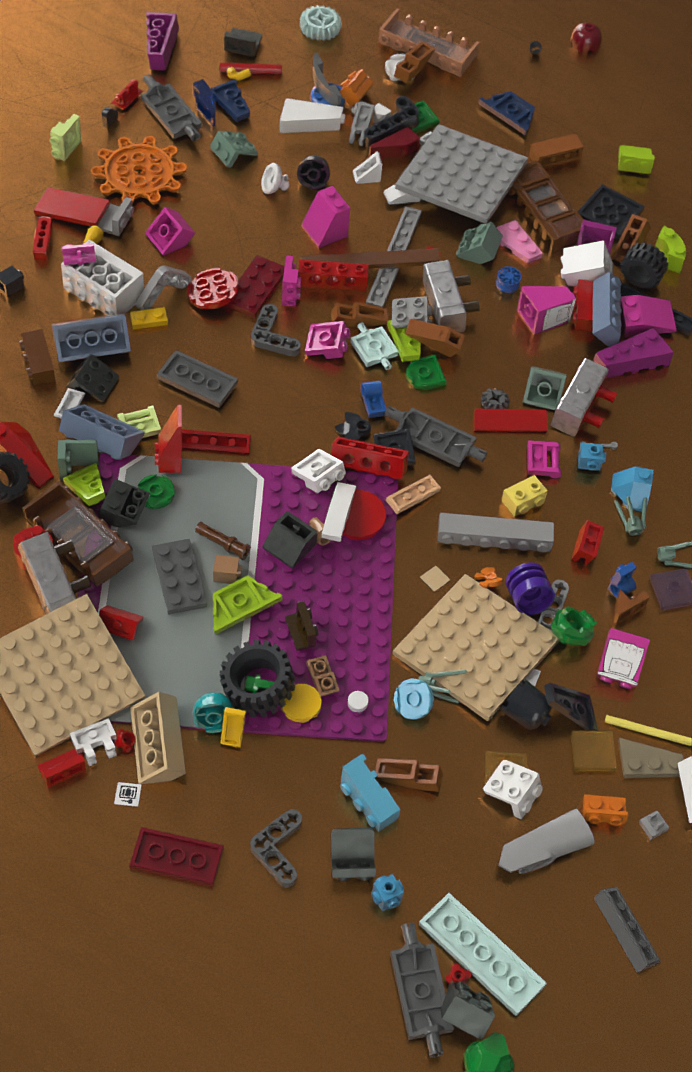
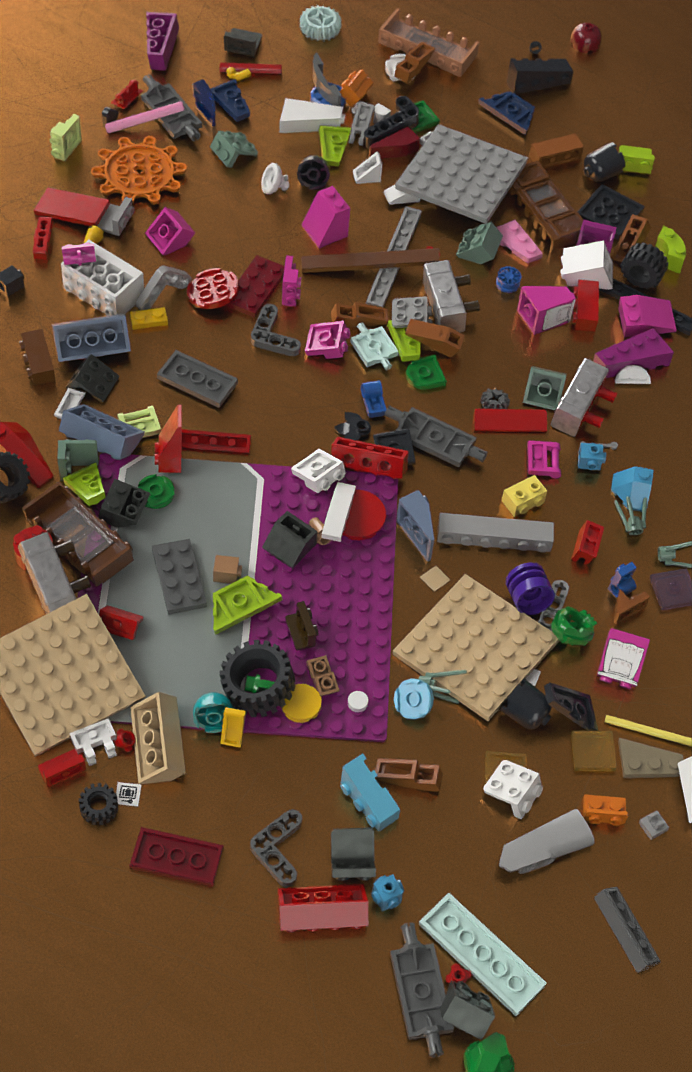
reddish brown pin [195,522,251,560] -> none
red brick [298,260,368,291] -> none
light nougat tile [386,475,441,514] -> none
orange piece [474,567,503,588] -> none
sand blue slope [593,272,621,347] -> none
none -> black tyre [79,783,118,825]
none -> bright pink axle [105,101,184,133]
none -> slope [278,884,369,932]
none -> lime wing [319,126,351,166]
none -> sand blue slope [396,490,434,562]
none -> black wedge [506,58,574,95]
none -> black cylinder [583,142,626,182]
none -> white tile [615,365,651,384]

